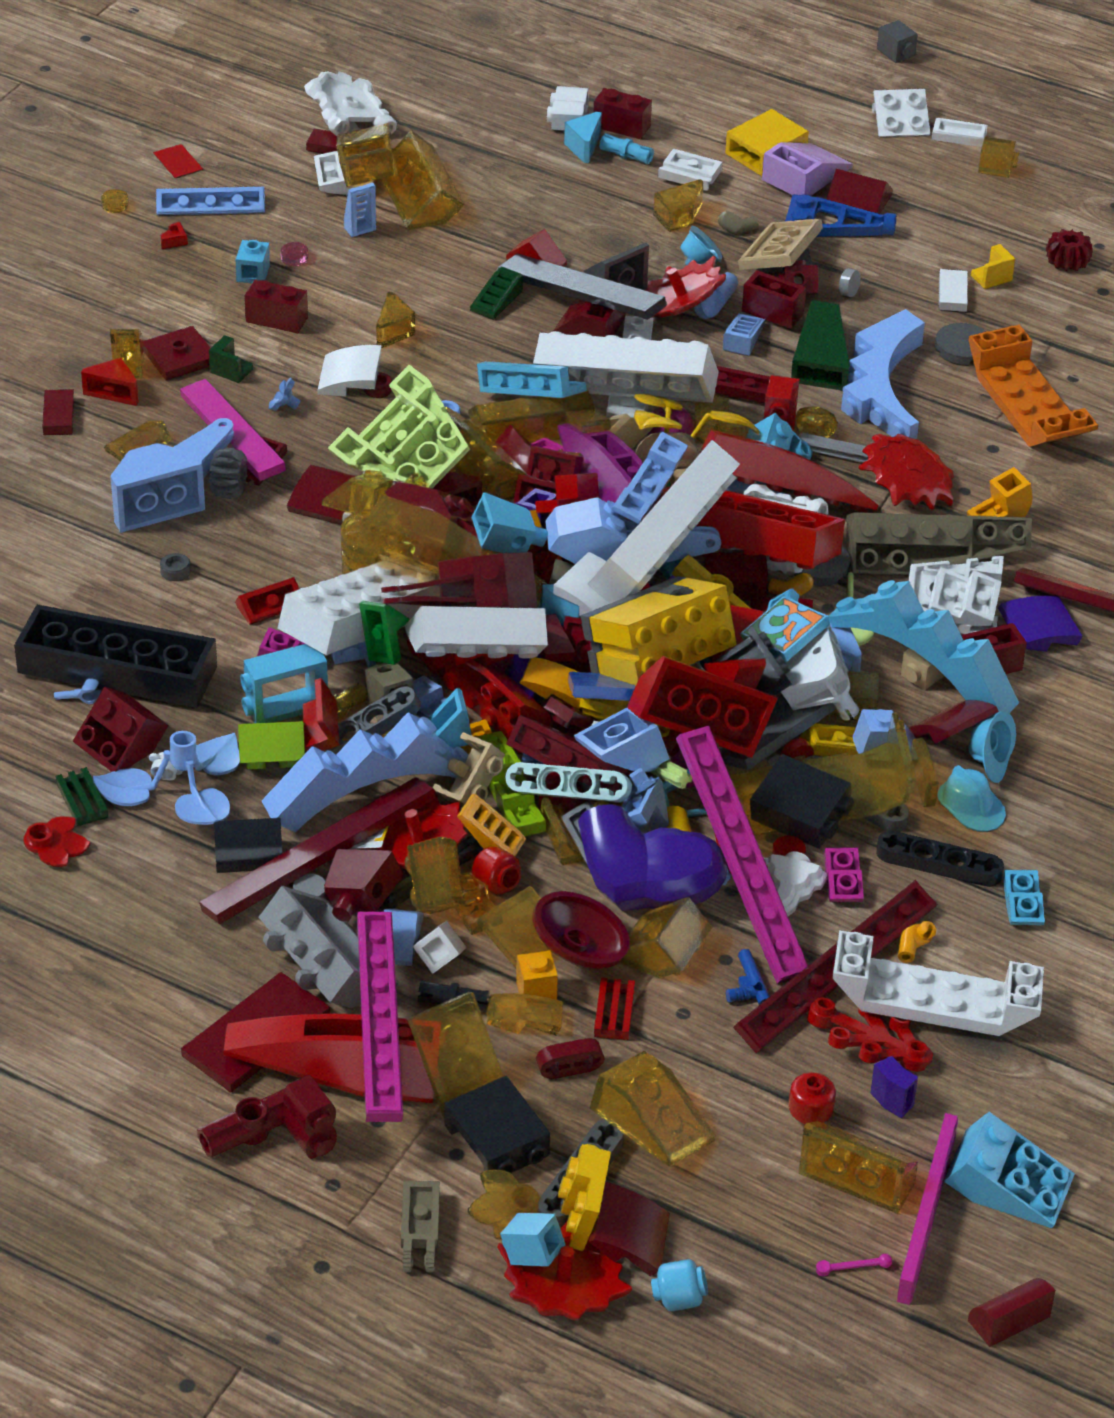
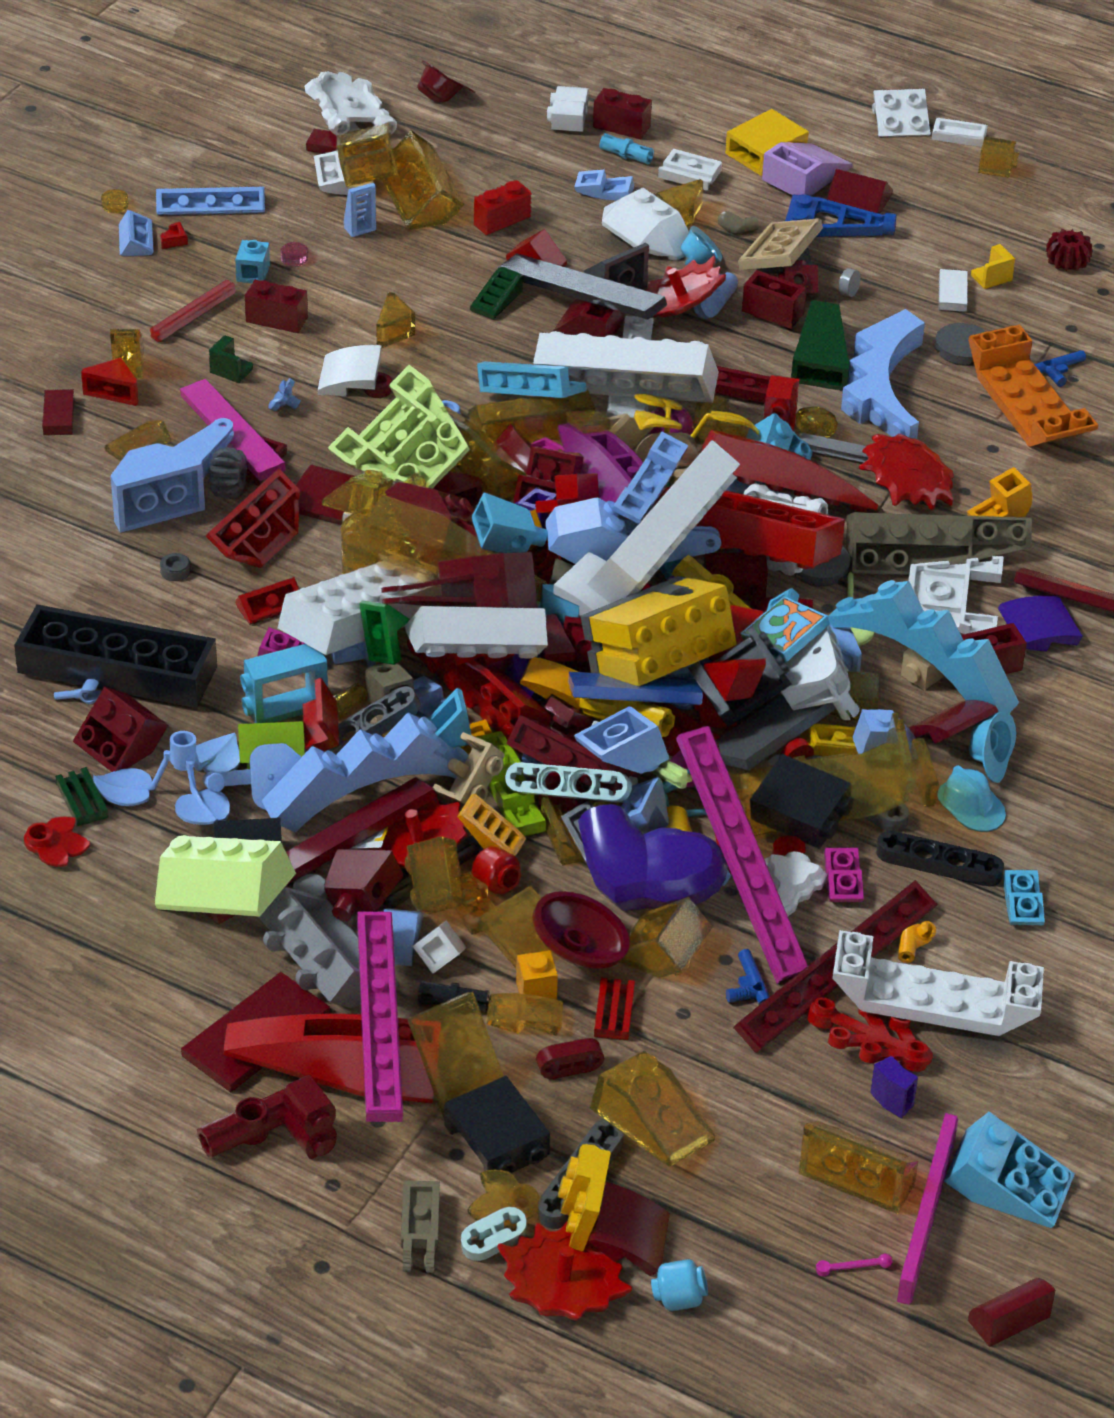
dark red plate [141,325,210,380] -> none
white plate [149,752,183,781] -> none
red sticker [153,144,203,178] -> none
medium azure brick [500,1213,566,1266] -> none
medium azure slope [564,112,602,163] -> none
red slope [627,656,778,758] -> none
light blue piece [629,767,656,795] -> none
light blue slope [723,313,765,356] -> none
light orange arm [768,573,814,597] -> none
red head [788,1072,836,1125] -> none
dark grey brick [877,20,918,63] -> none
white slope [928,567,1002,626] -> none
none -> light blue slope [119,210,154,256]
none -> red axle [150,280,236,342]
none -> yellowish green slope [155,835,296,917]
none -> light blue piece [202,743,302,810]
none -> red wedge [206,468,300,568]
none -> dark red piece [417,61,475,102]
none -> light aqua beam [461,1207,527,1261]
none -> red brick [474,180,532,235]
none -> light blue slope [574,169,634,200]
none -> white wedge [602,188,689,261]
none -> blue hose [1034,350,1086,387]

